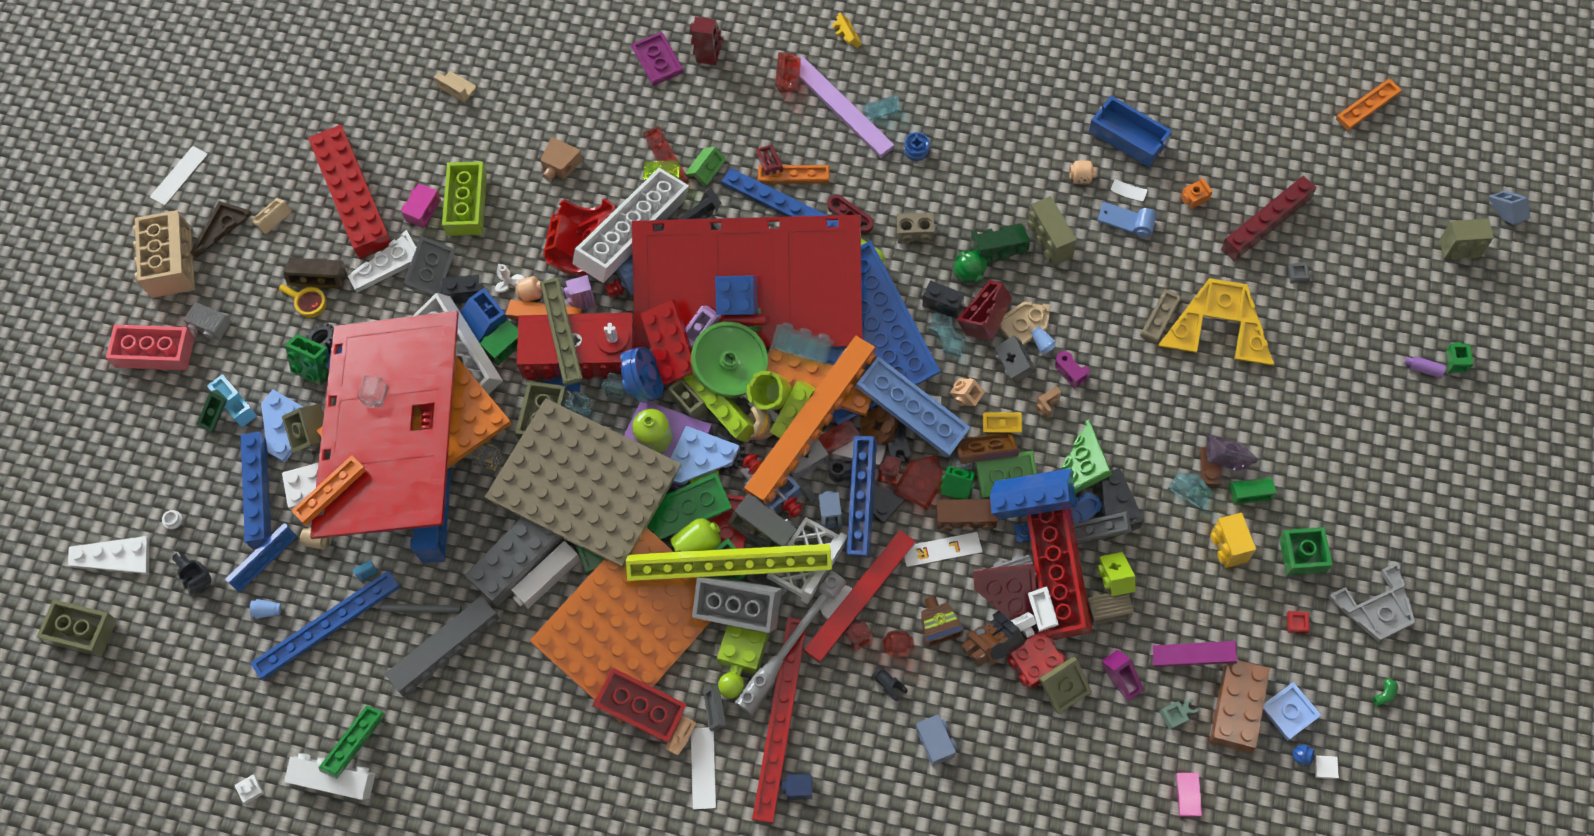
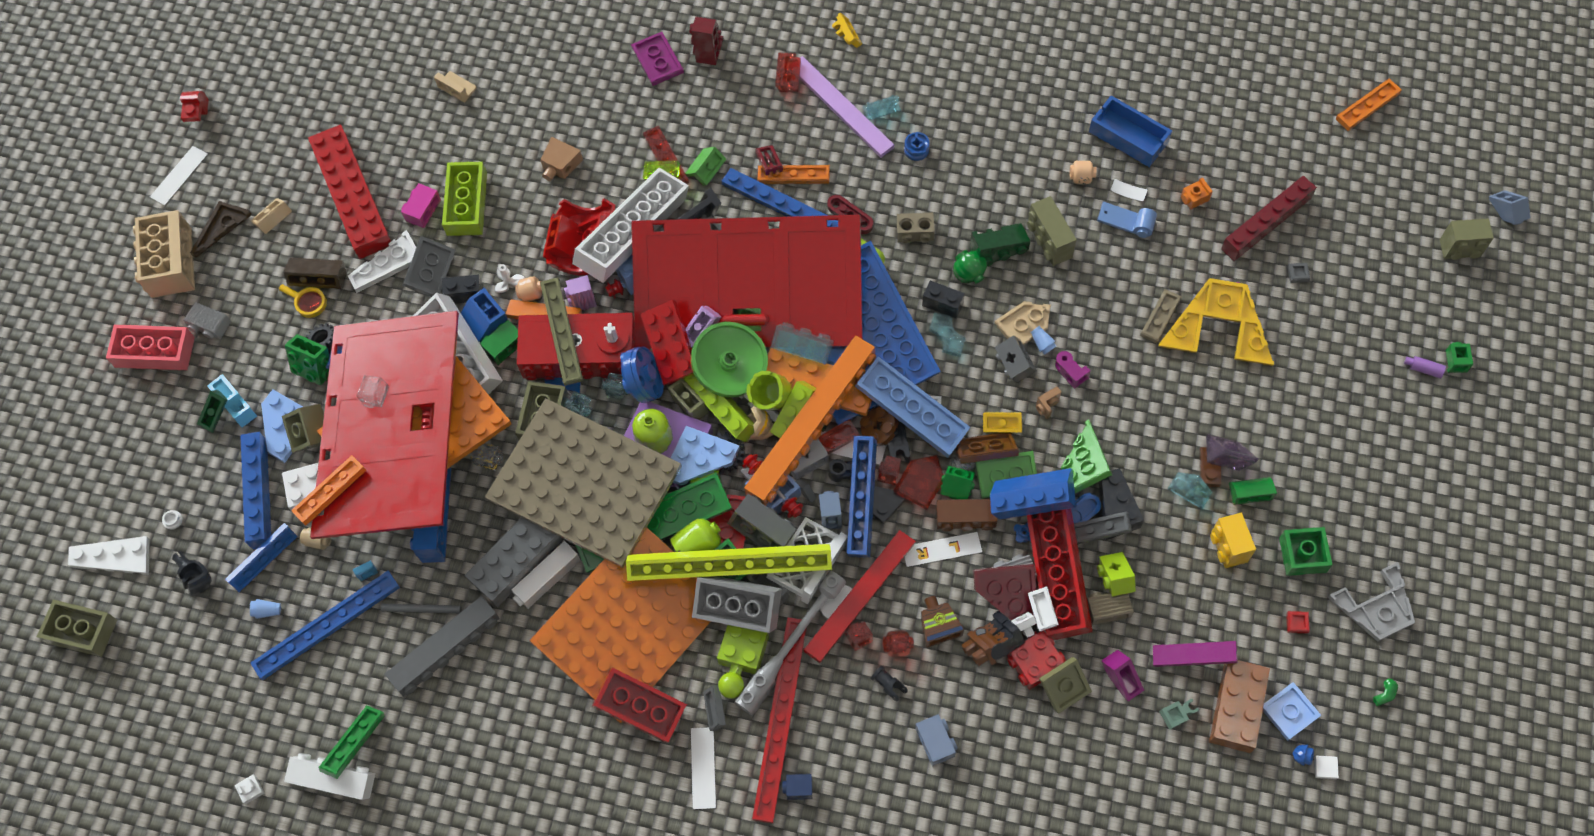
light nougat hinge [666,715,697,755] -> none
blue brick [715,276,758,315] -> none
light nougat brick [950,378,985,406] -> none
dark red wedge [957,280,1012,341] -> none
tile [1176,773,1202,817] -> none
none -> red brick [180,91,209,122]

